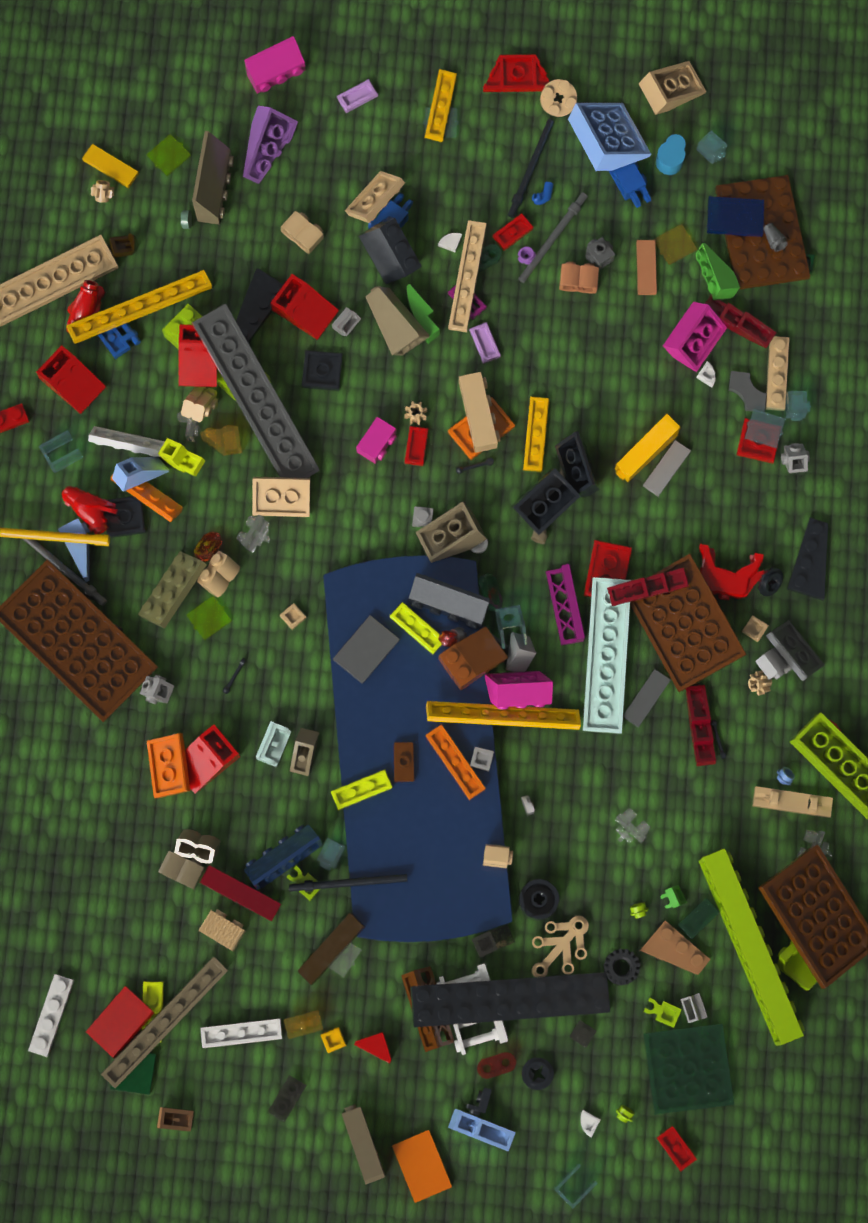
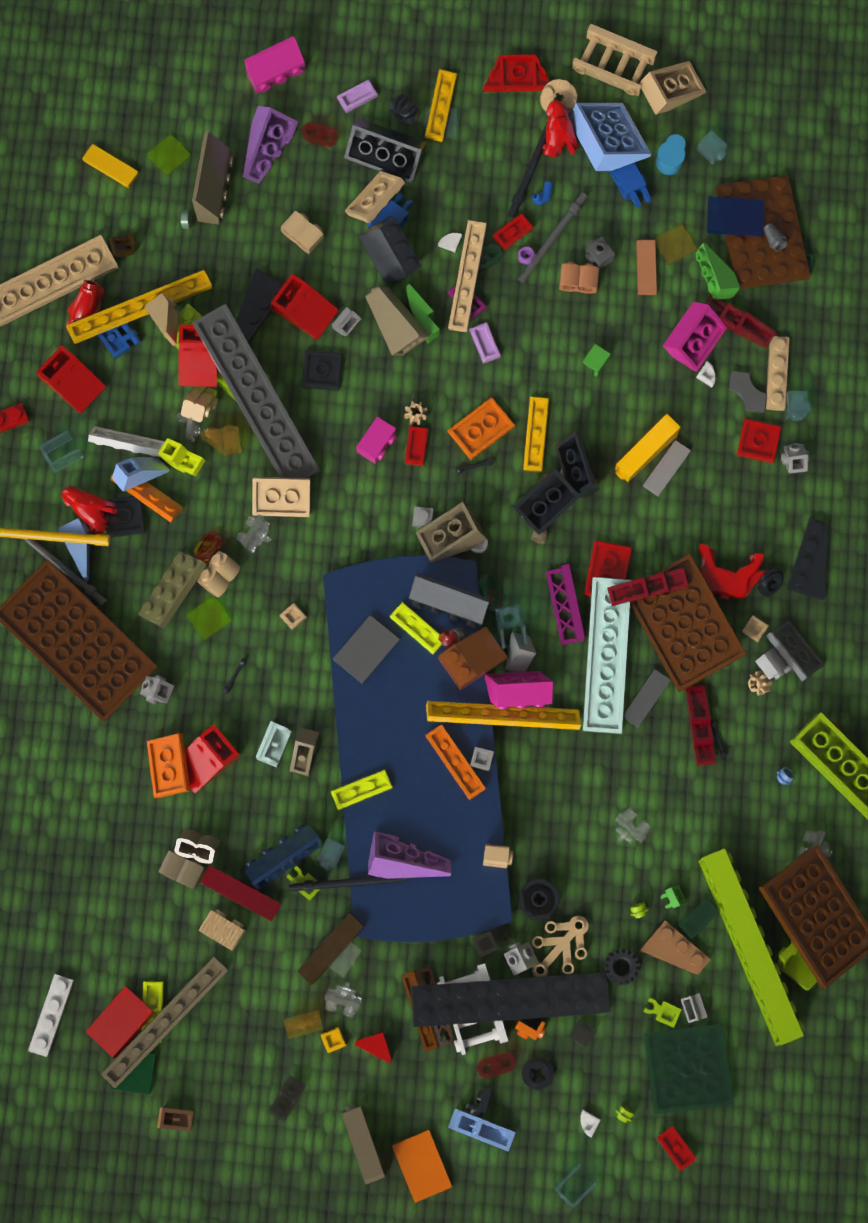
tan gear [91,180,114,202] -> none
white plate [201,1019,282,1048] -> none
reddish brown plate [394,742,414,782] -> none
tan brick [459,372,500,453] -> none
white tile [521,795,535,816] -> none
clear light blue piece [745,409,785,448] -> none
tan hinge [752,786,833,818] -> none
none -> tan slope [145,293,178,346]
none -> clear red plate [302,122,338,147]
none -> clear hips [324,982,362,1017]
none -> black slope [344,118,427,183]
none -> medium lavender wedge [368,831,451,879]
none -> black gear [389,94,420,126]
none -> light grey brick [504,942,539,976]
none -> orange bracket [514,1021,547,1040]
none -> red animal [542,100,579,158]
none -> tan fence [572,24,658,96]
none -> bright green panel [583,344,611,377]

